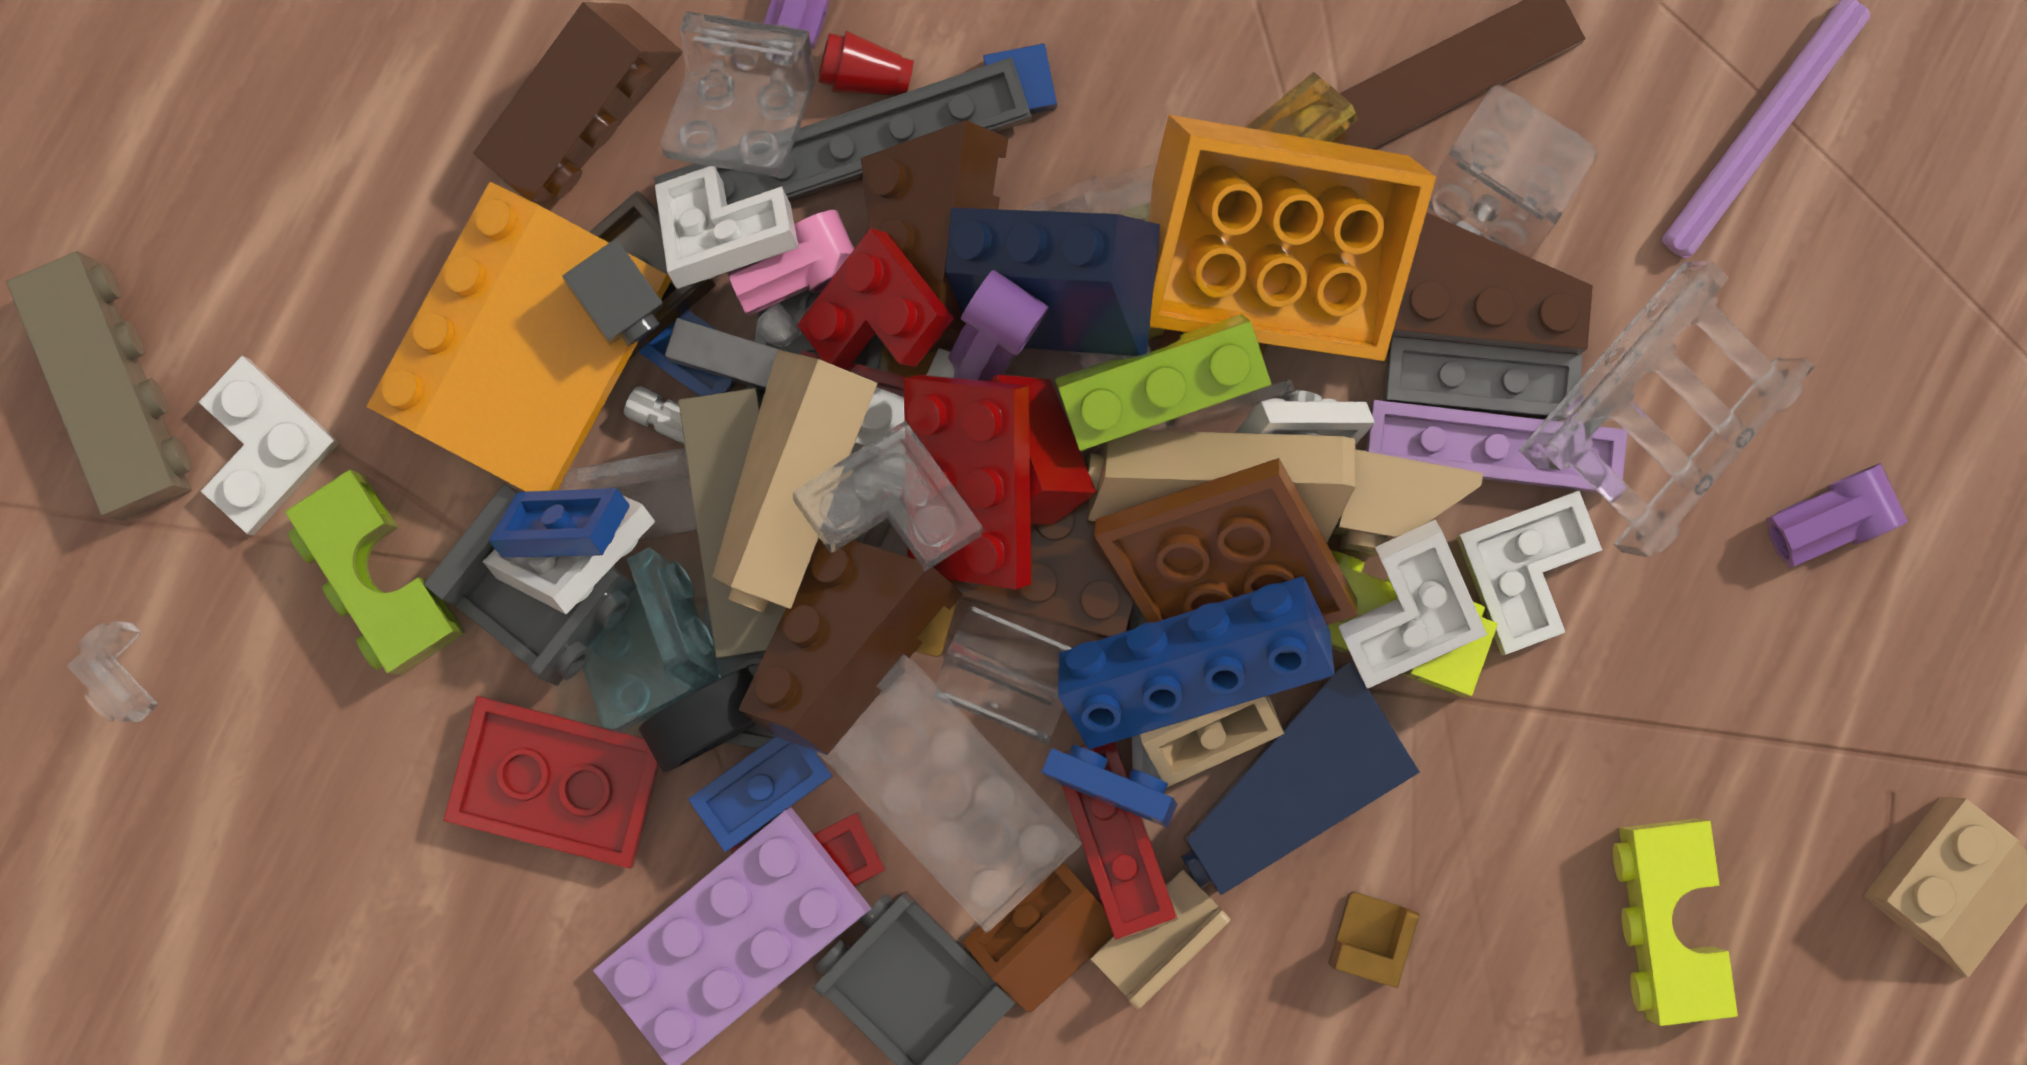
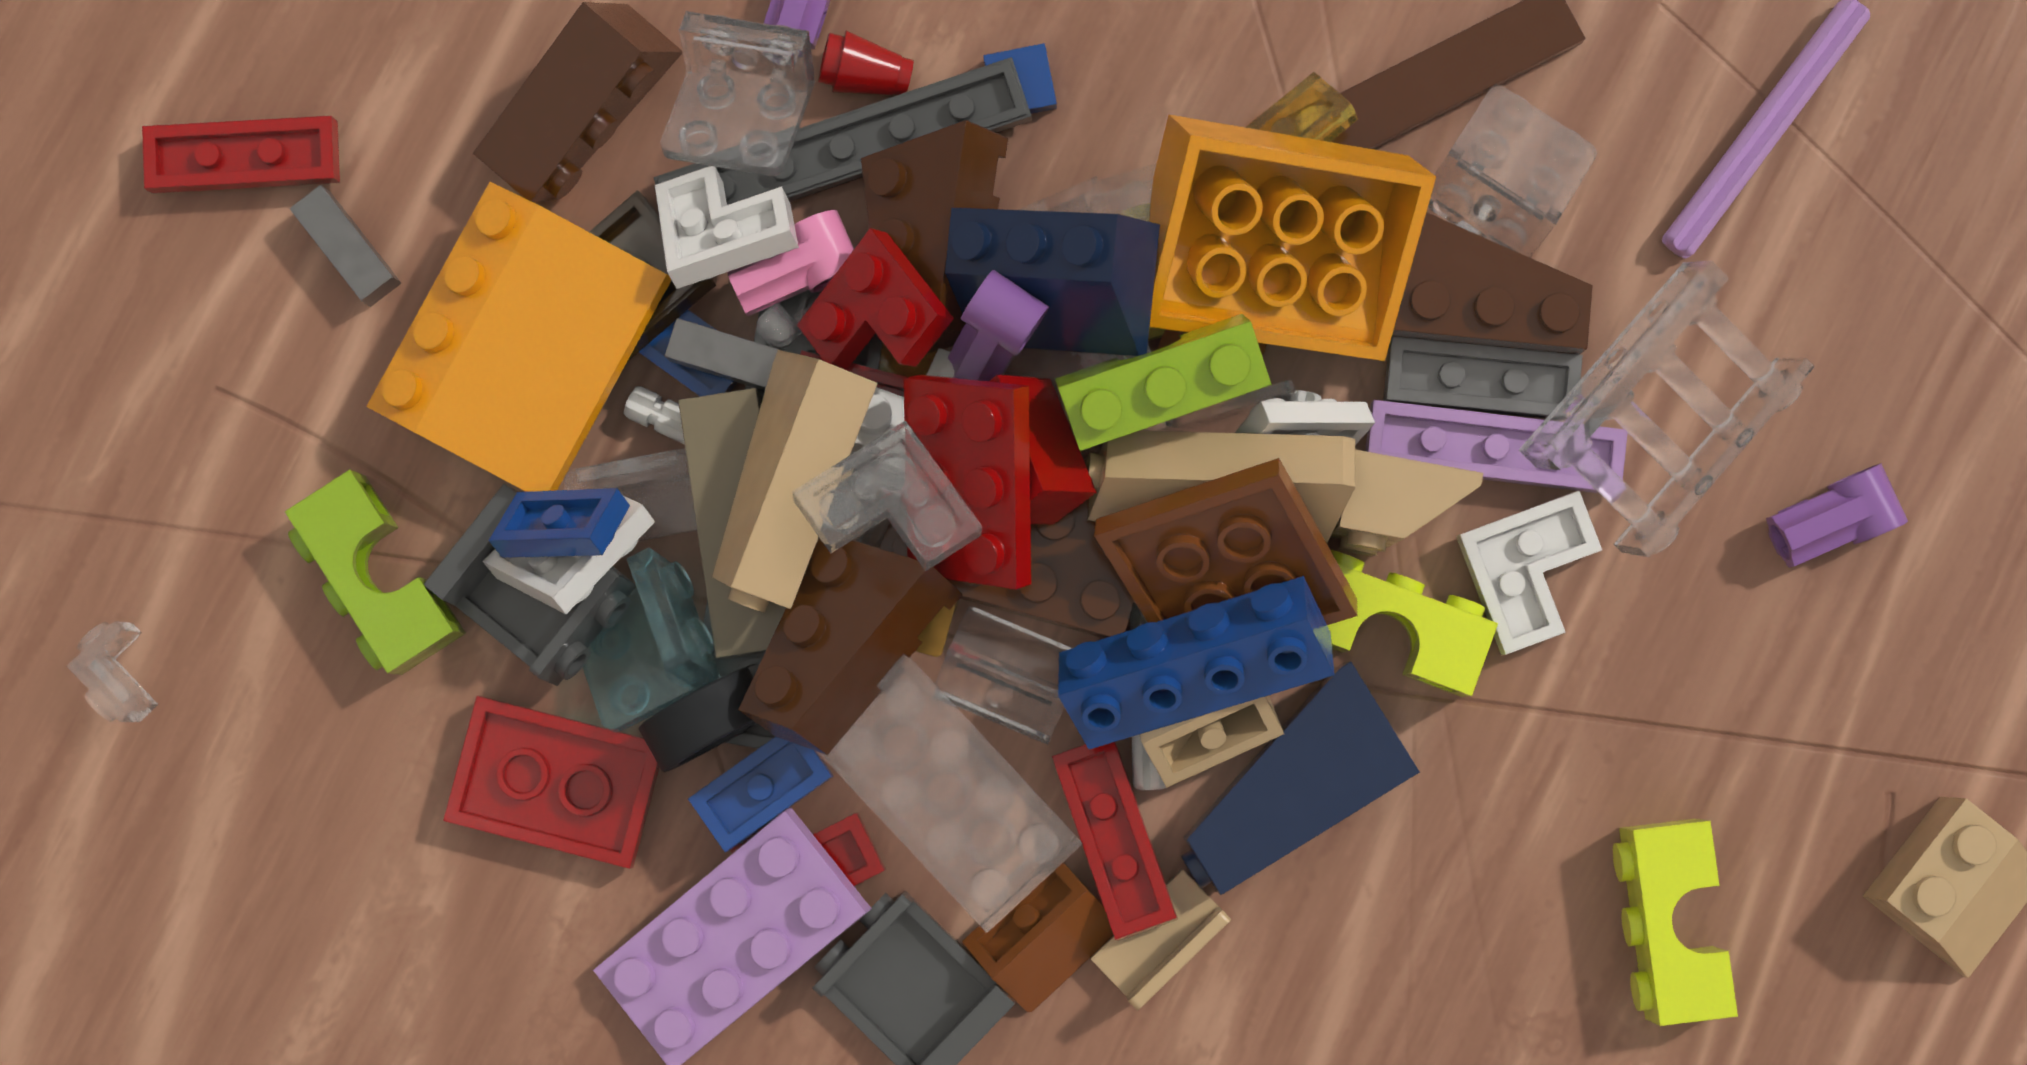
dark tan brick [6,251,192,521] -> none
white plate [199,356,340,536] -> none
dark grey brick [562,238,663,346] -> none
blue plate [1041,744,1178,828] -> none
pearl gold panel [1328,892,1419,989] -> none
white plate [1338,519,1487,689] -> none
none -> red plate [142,116,340,193]
none -> flat silver piece [289,184,401,307]

